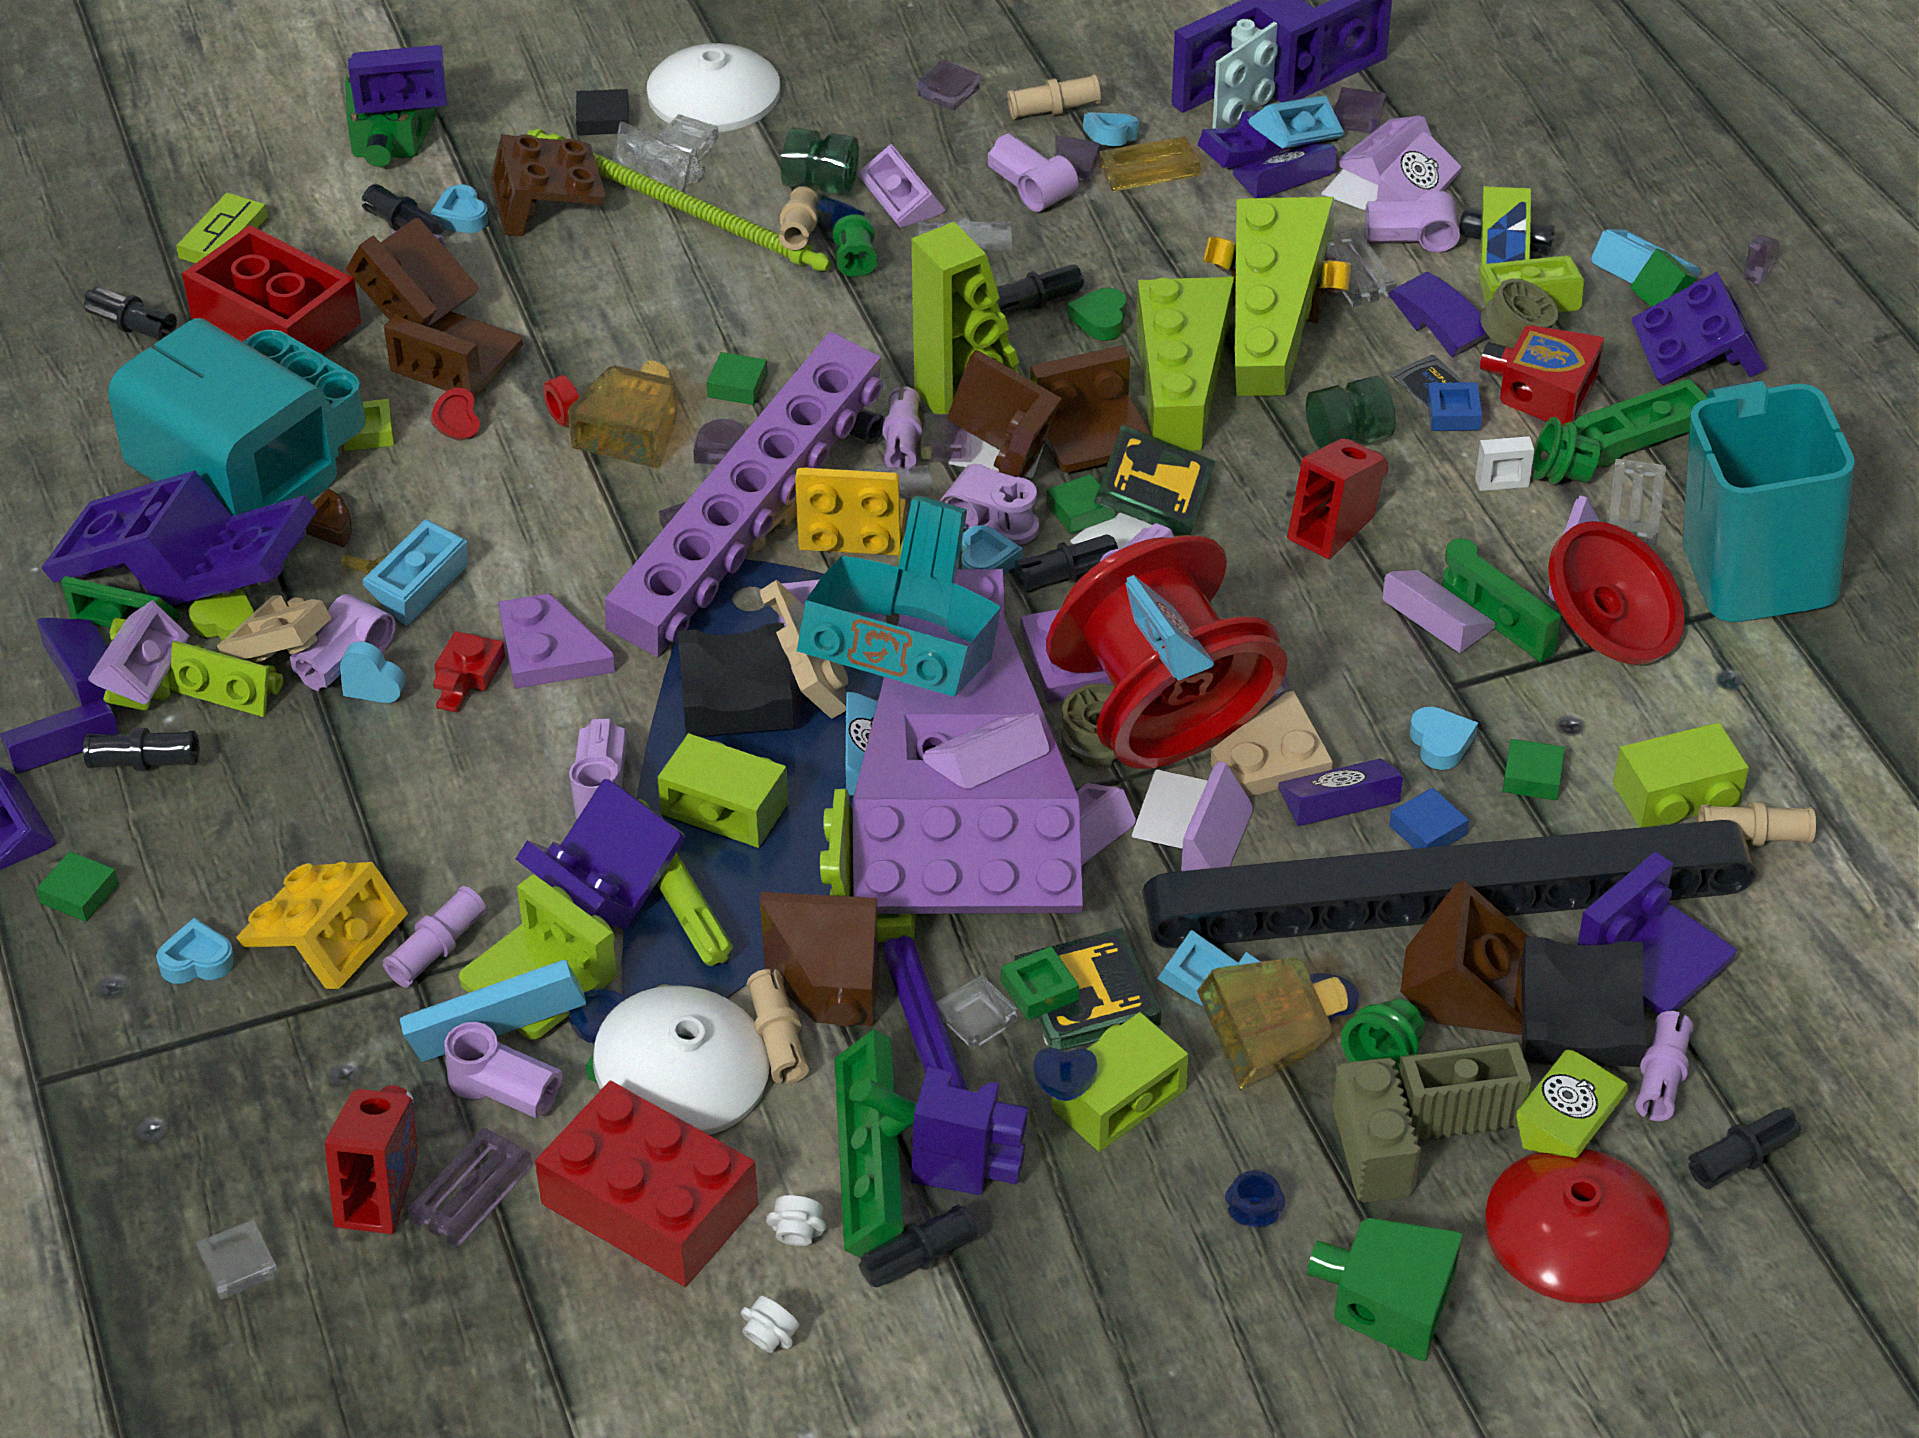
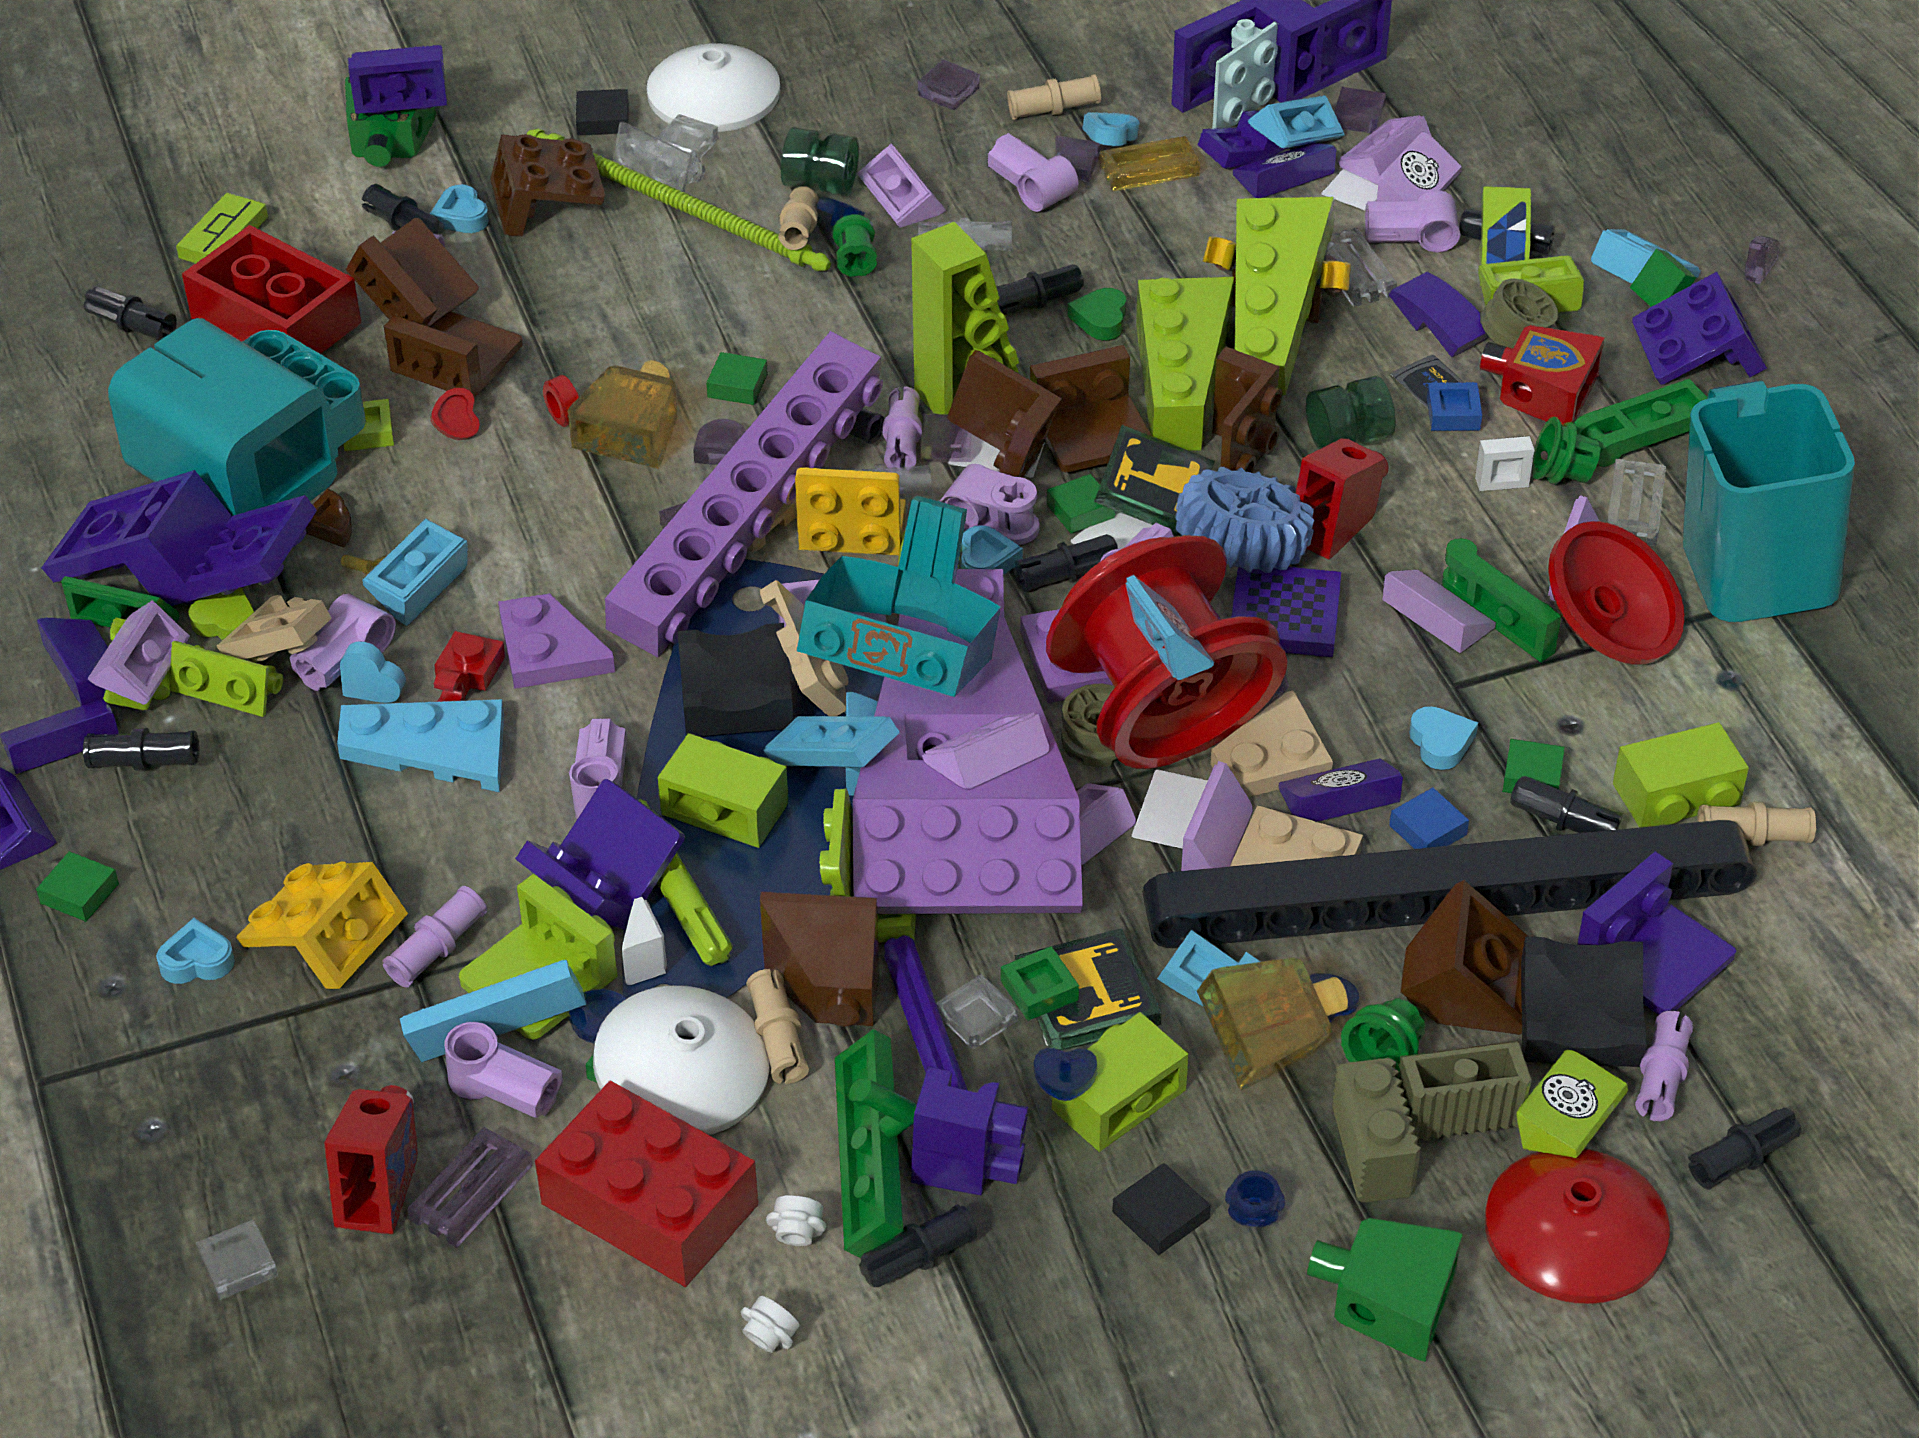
none -> medium azure wing [337,699,504,792]
none -> white slope [622,897,667,985]
none -> medium azure tile [764,716,900,767]
none -> black piece [1112,1163,1211,1255]
none -> medium blue gear [1175,467,1314,573]
none -> reddish brown bracket [1212,347,1282,473]
none -> tan wing [1230,805,1363,866]
none -> dark purple tile [1231,567,1342,657]
none -> black axle [1510,776,1623,833]

